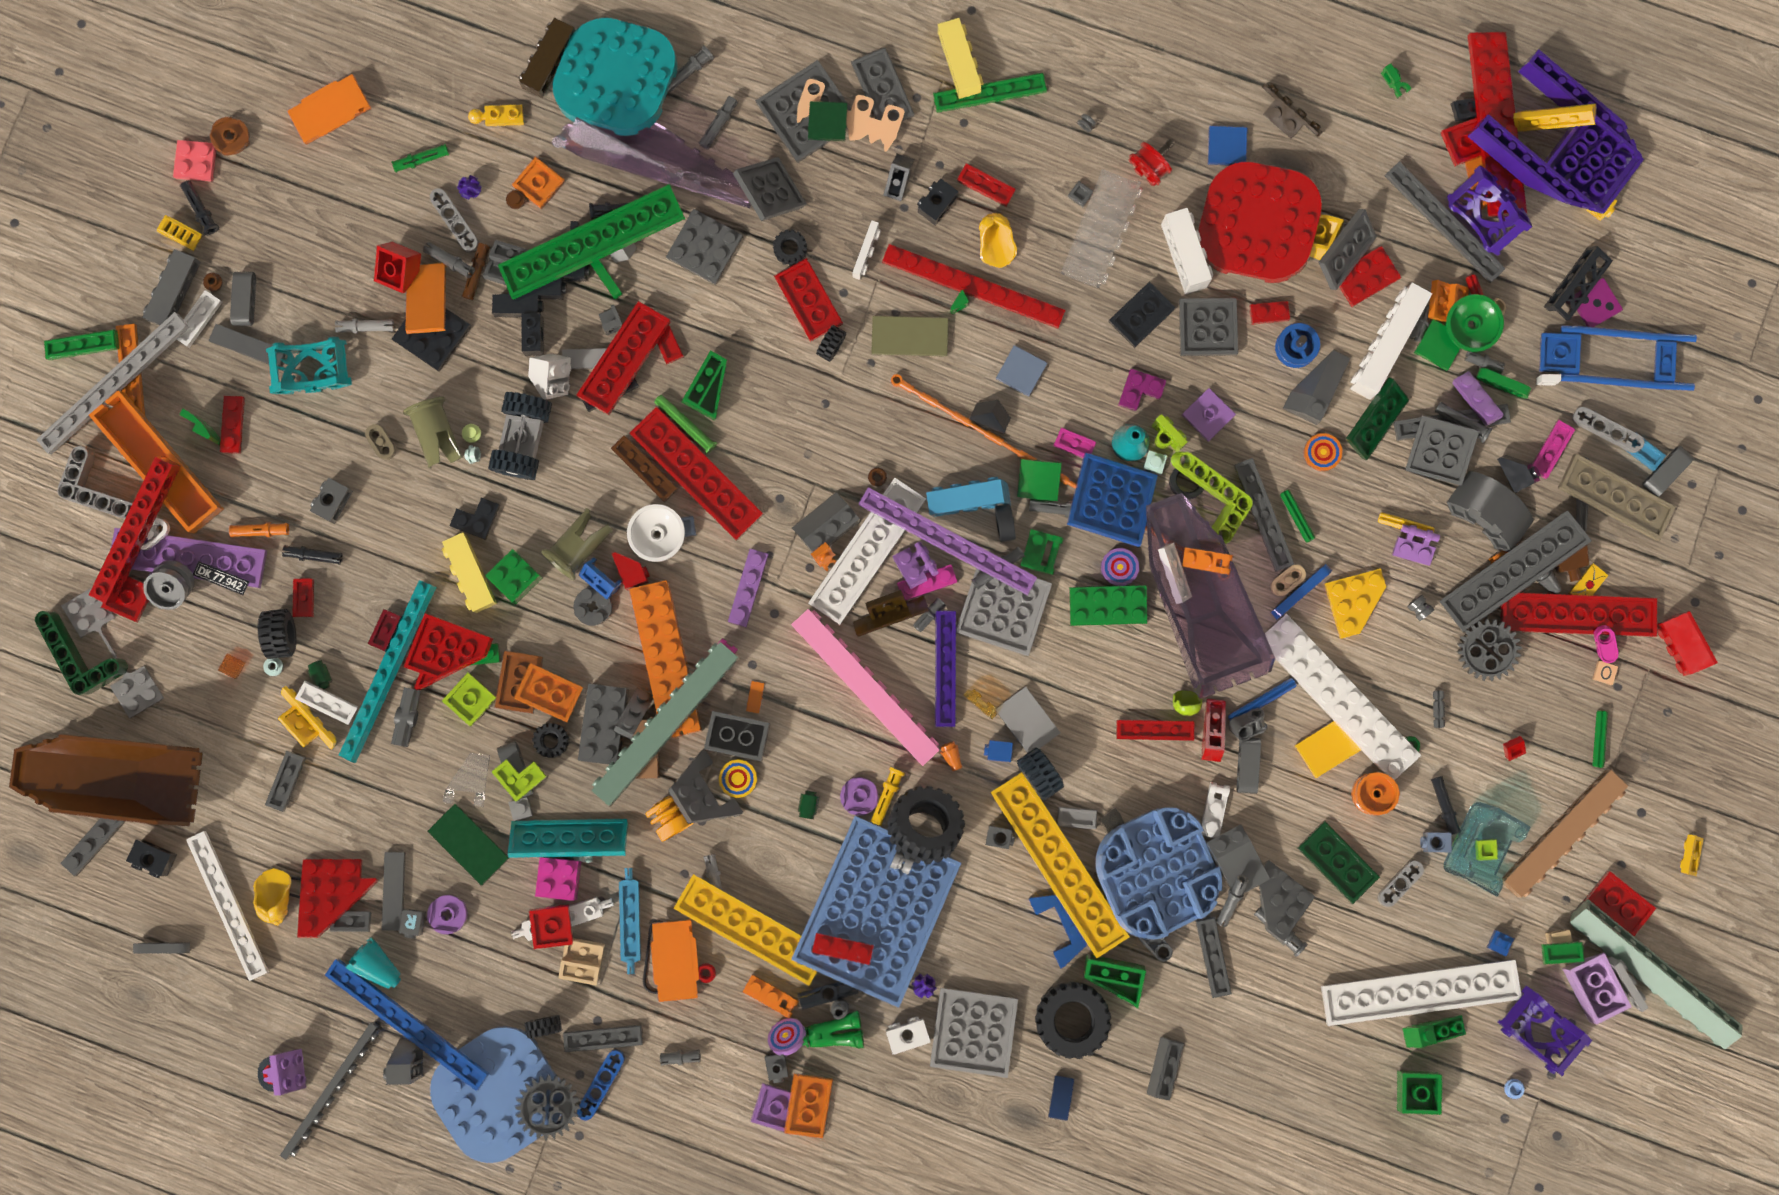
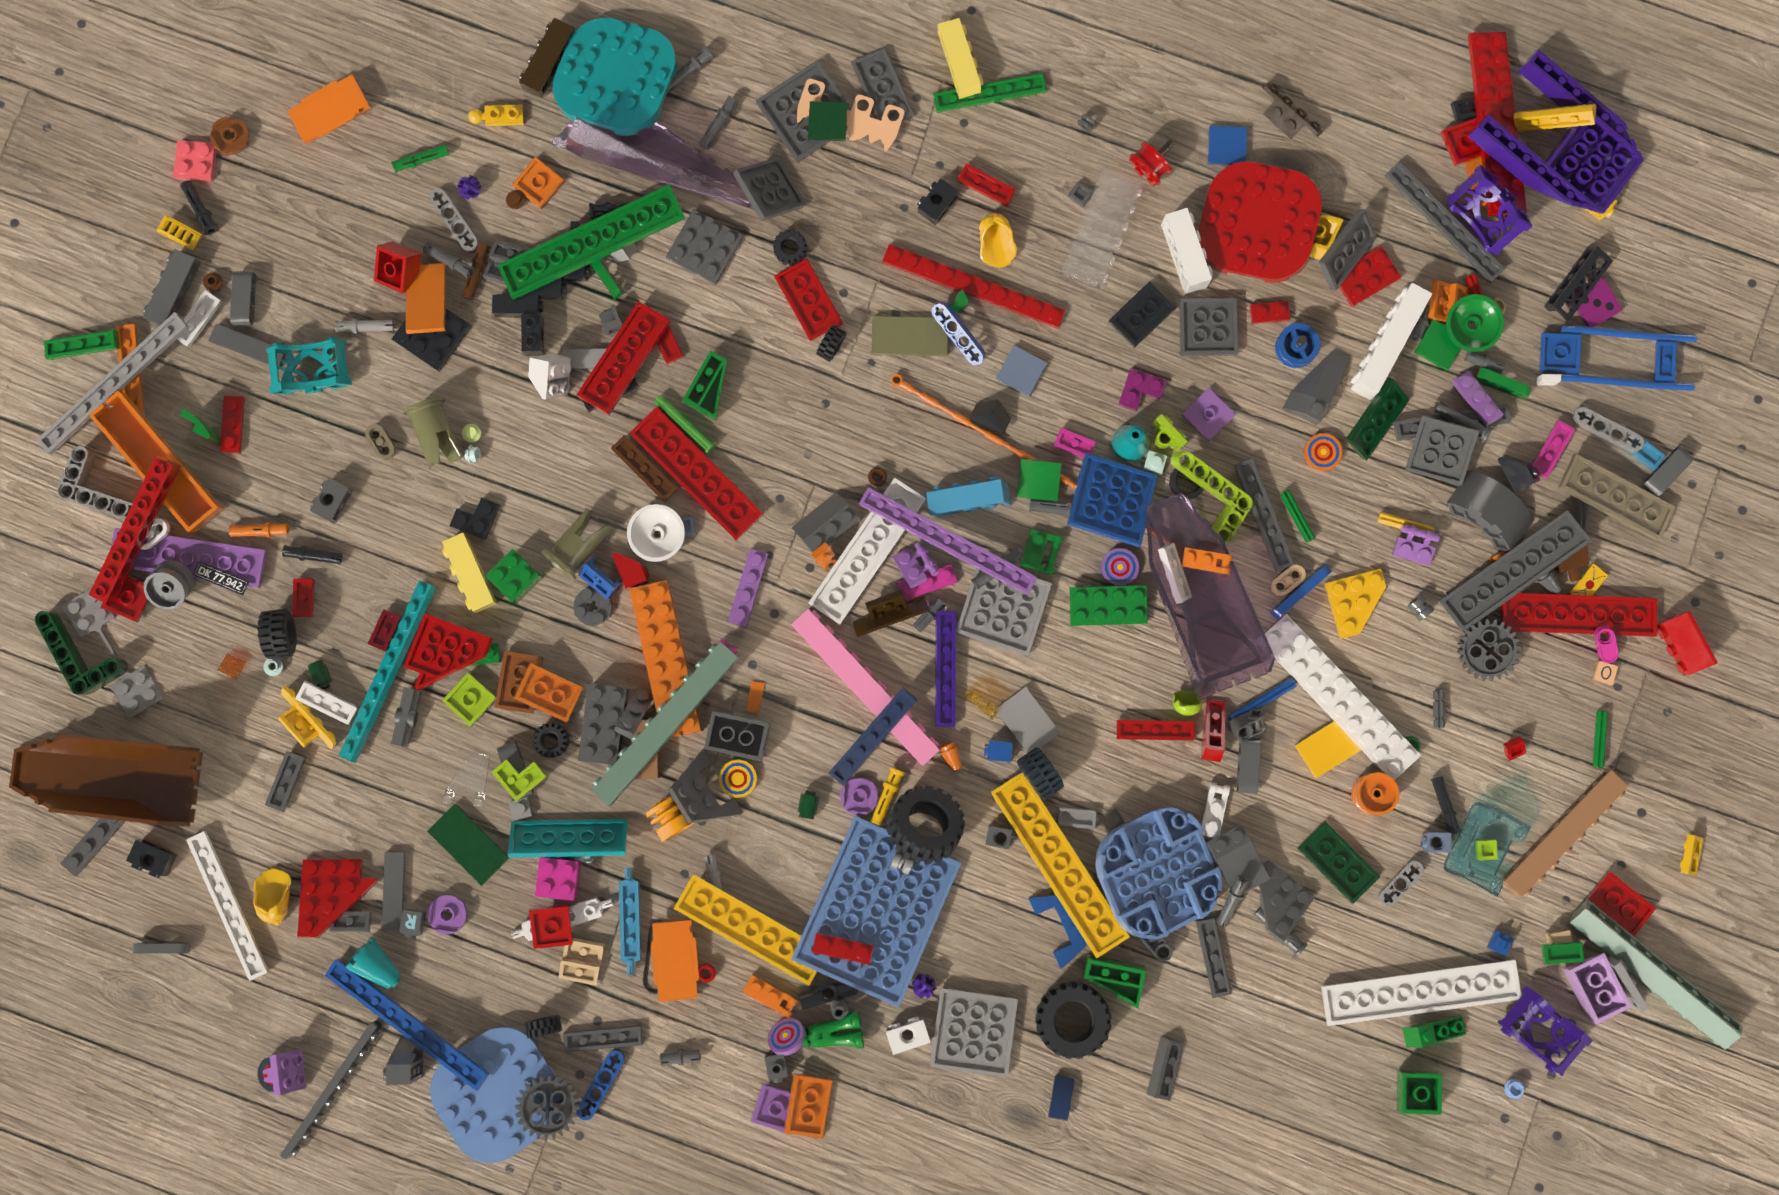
black plate [488,392,552,480] -> none
white plate [853,221,881,280] -> none
black slope [883,153,915,201] -> none
black tyre [995,504,1016,542] -> none
green plate [1381,63,1412,99] -> none
none -> dark blue plate [829,687,918,786]
none -> beam [932,301,986,365]

